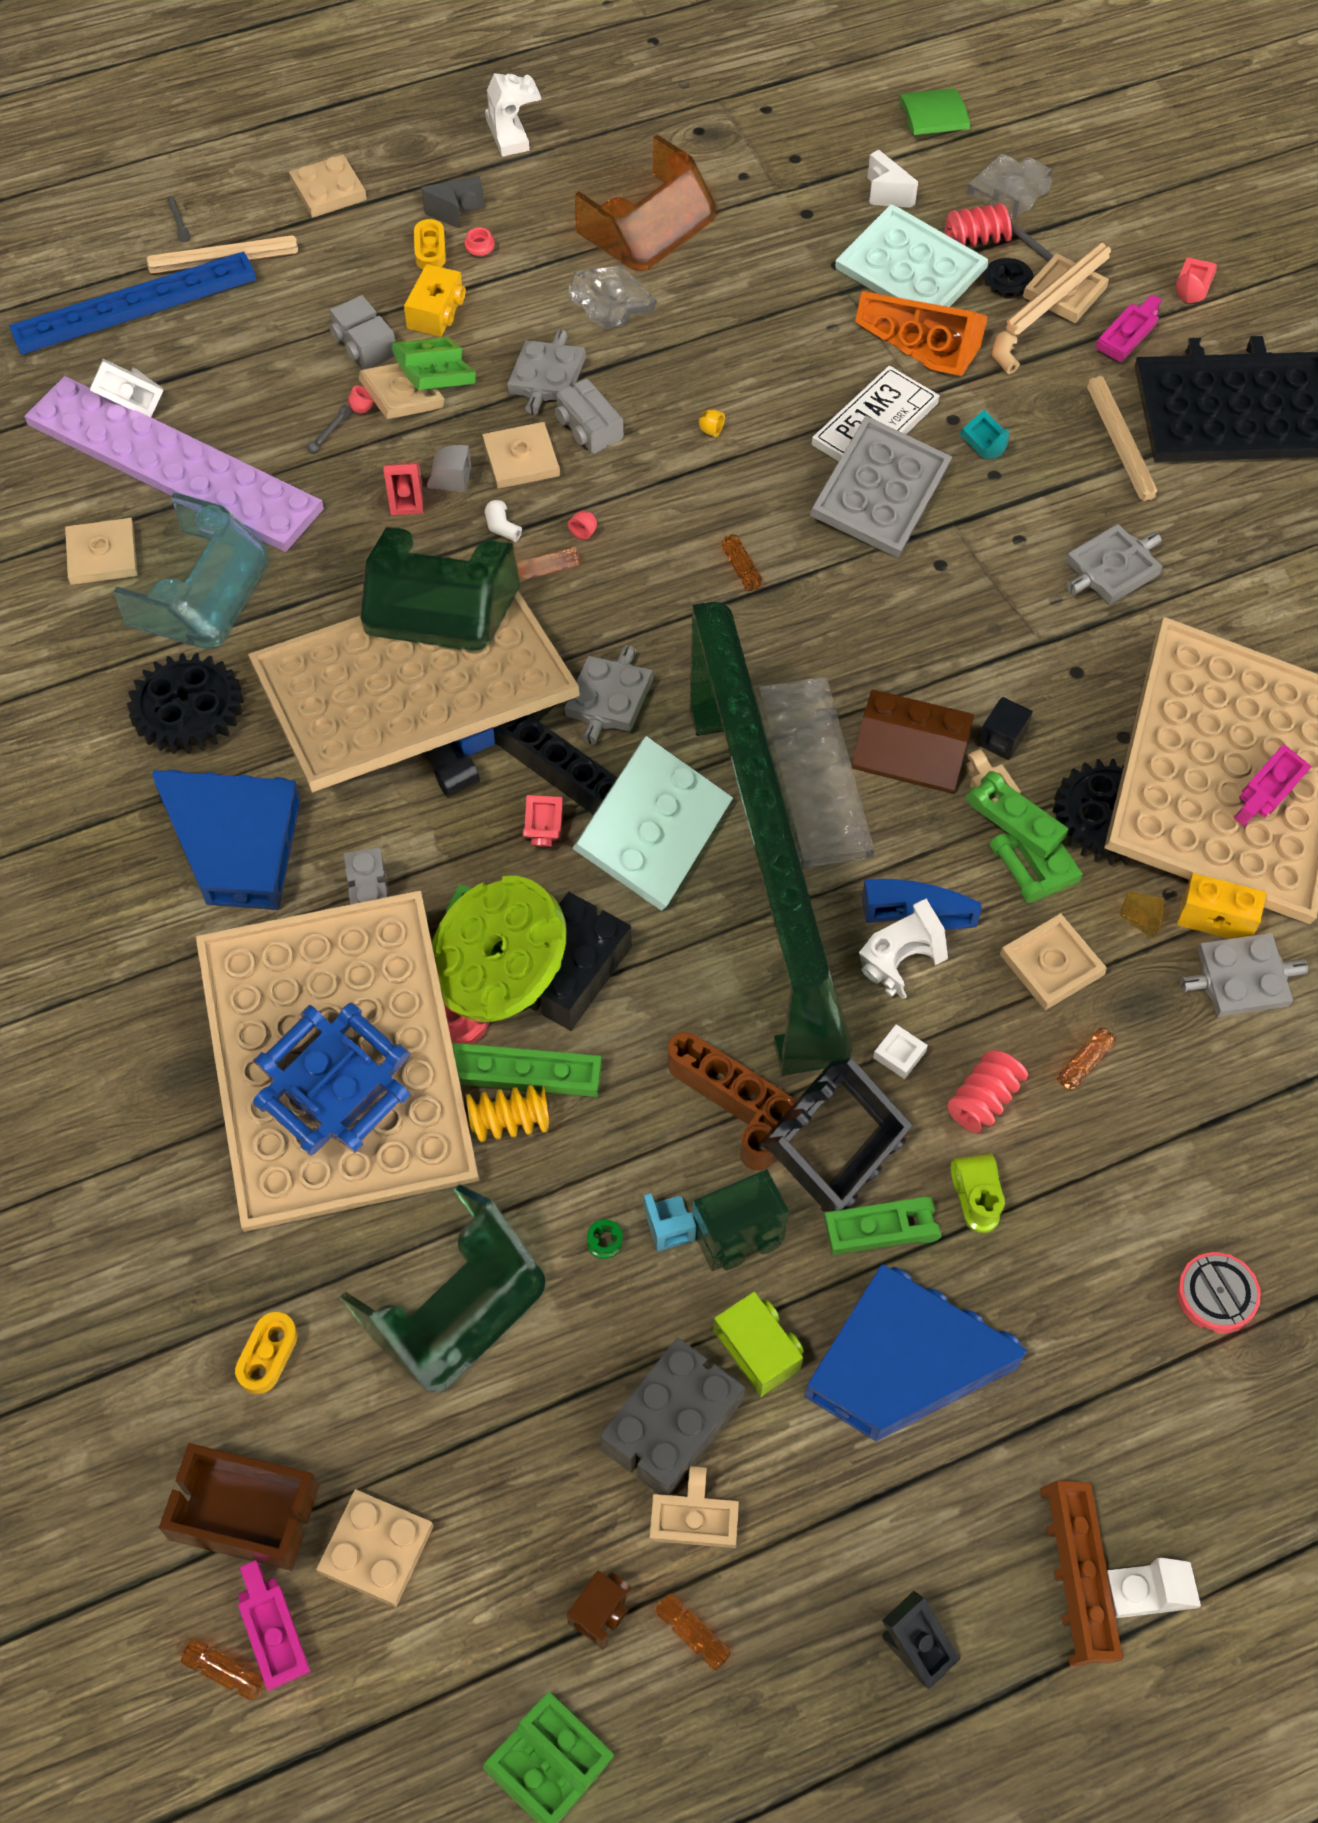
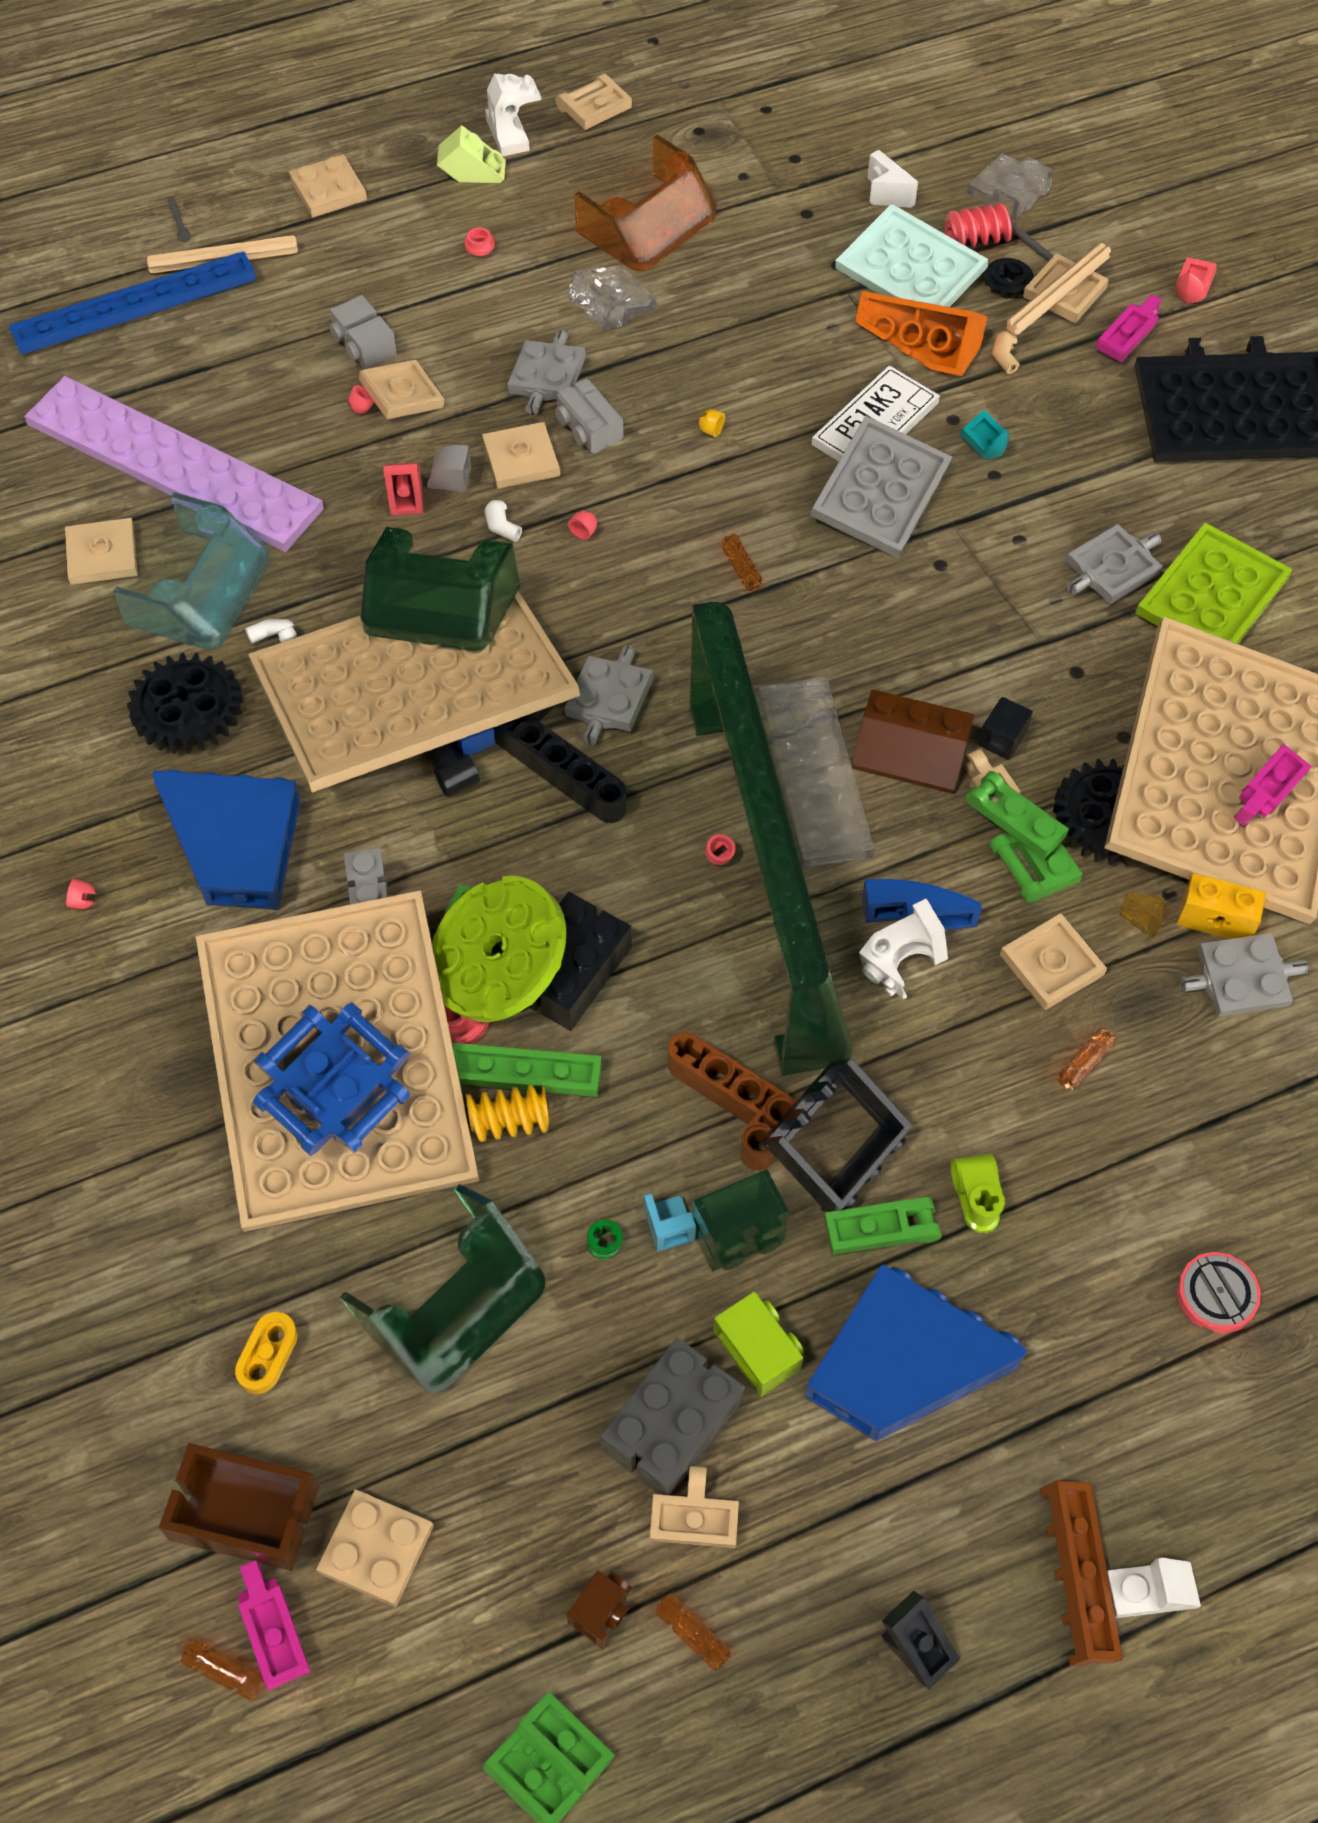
white slope [90,359,163,417] -> none
dark grey hinge [307,405,351,454] -> none
bright green slope [392,337,476,390] -> none
yellow brick [404,264,466,337] -> none
yellow plate [414,219,446,269] -> none
dark grey slope [421,176,484,228] -> none
clear orange axle [514,547,579,581] -> none
coral bracket [522,795,563,847] -> none
light aqua plate [572,736,733,911] -> none
white plate [873,1024,928,1079] -> none
bright green slope [900,88,970,135] -> none
coral piece [947,1050,1028,1134] -> none
tan axle [1087,376,1157,501] -> none
none -> coral hinge [66,879,96,910]
none -> white arm [245,619,297,644]
none -> yellowish green slope [437,125,506,183]
none -> tan plate [555,73,632,130]
none -> coral hinge [705,834,735,866]
none -> lime plate [1135,523,1293,644]

